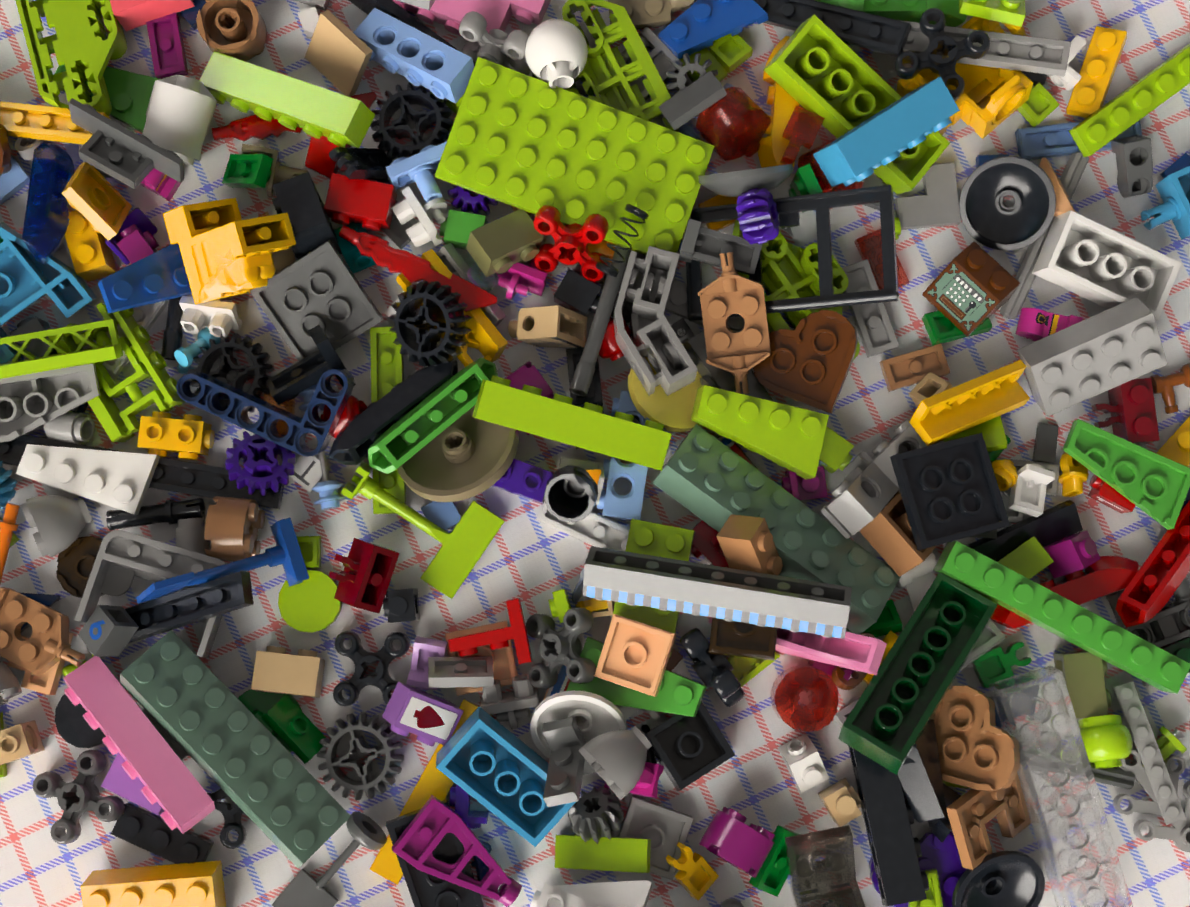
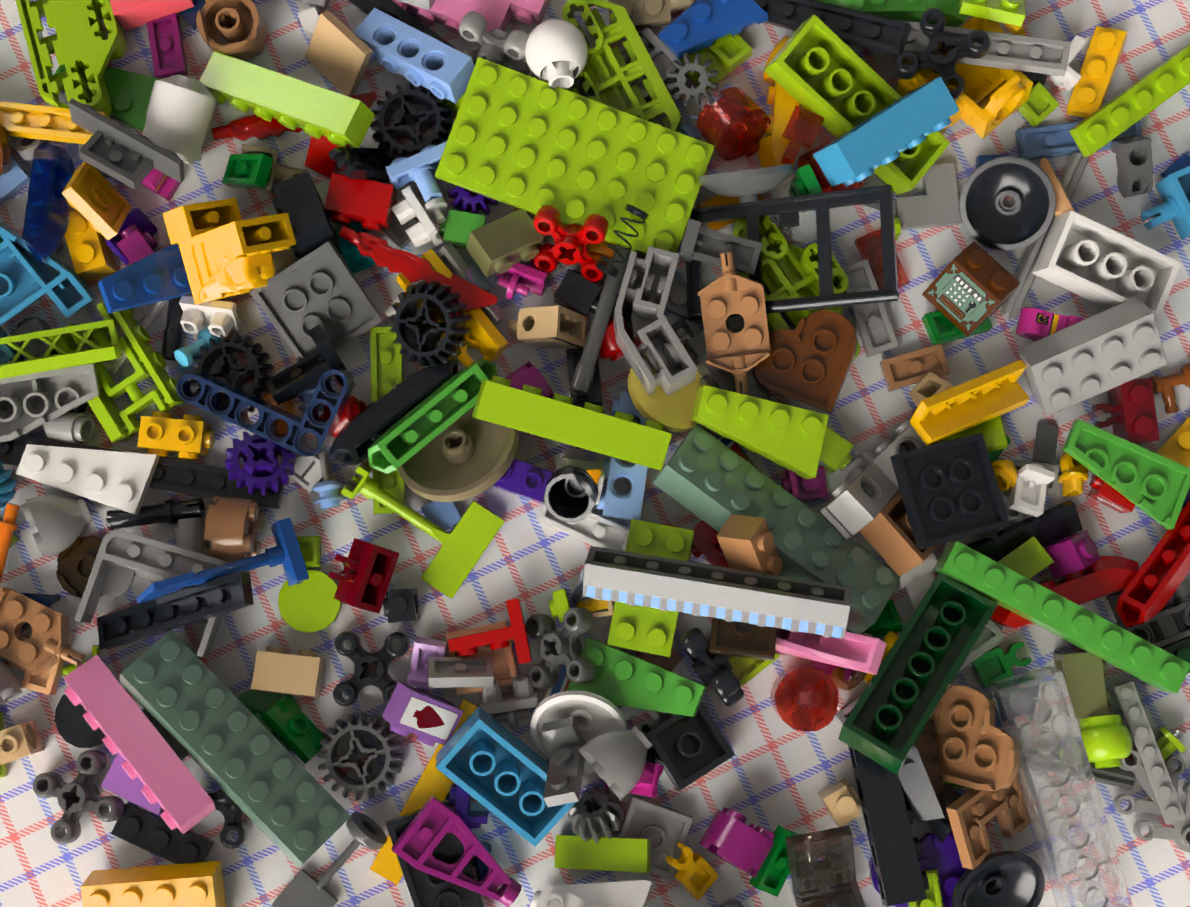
dark grey brick [78,605,139,657] -> none
light nougat tile [594,614,676,697] -> none
dark grey tile [658,71,727,130] -> none
dark purple gear [736,188,780,245] -> none
white bracket [779,734,830,793] -> none

